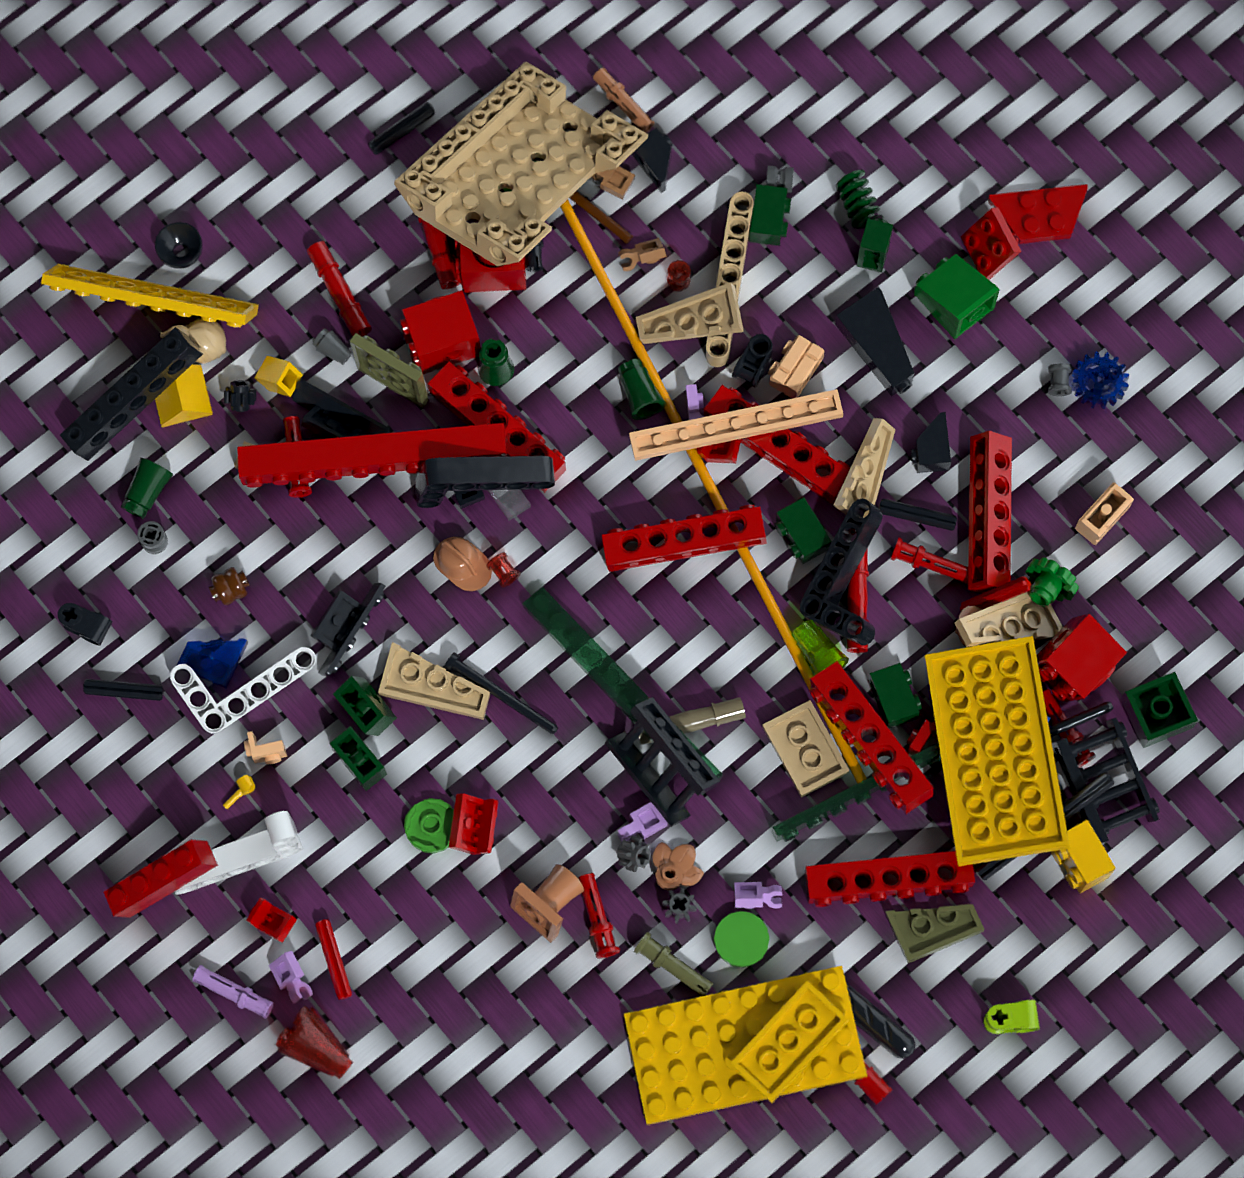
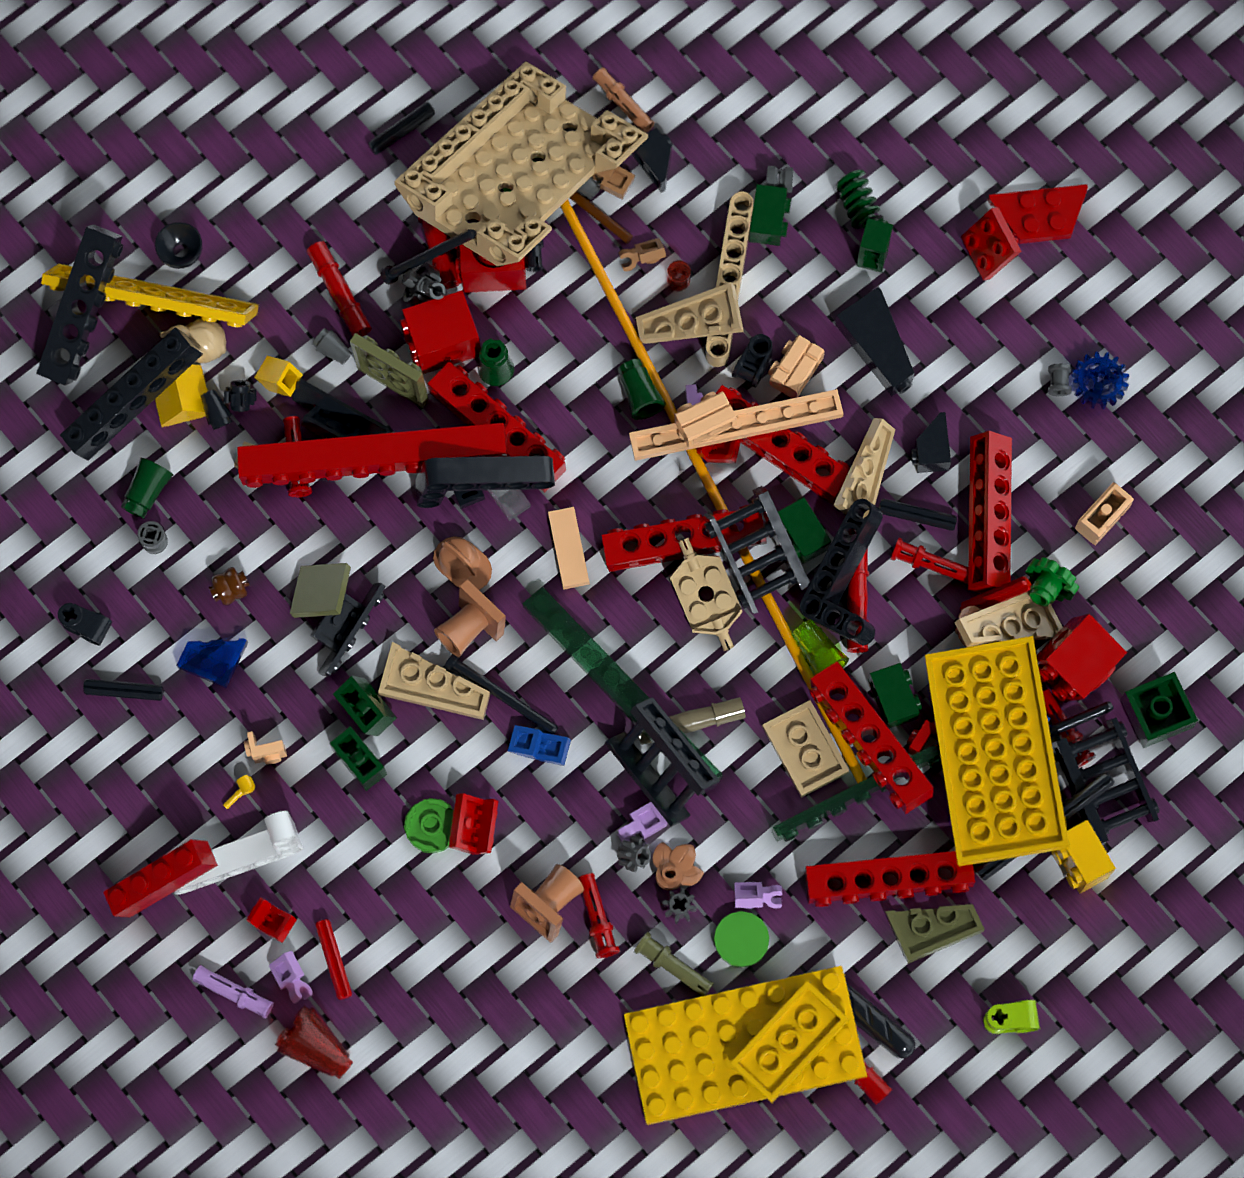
white beam [170,647,316,734] -> none
clear red bush [486,552,521,588] -> none
green slope [914,254,1000,340] -> none
none -> black brick [36,224,123,386]
none -> black cone [200,389,233,430]
none -> olive tile [290,563,351,618]
none -> black bar [380,229,476,285]
none -> dark grey pin [402,263,447,306]
none -> nougat plant [434,579,506,657]
none -> blue slope [508,725,571,766]
none -> light nougat tile [548,507,590,590]
none -> tan plate [670,537,743,651]
none -> light nougat brick [675,391,737,448]
none -> black fence [704,486,810,614]

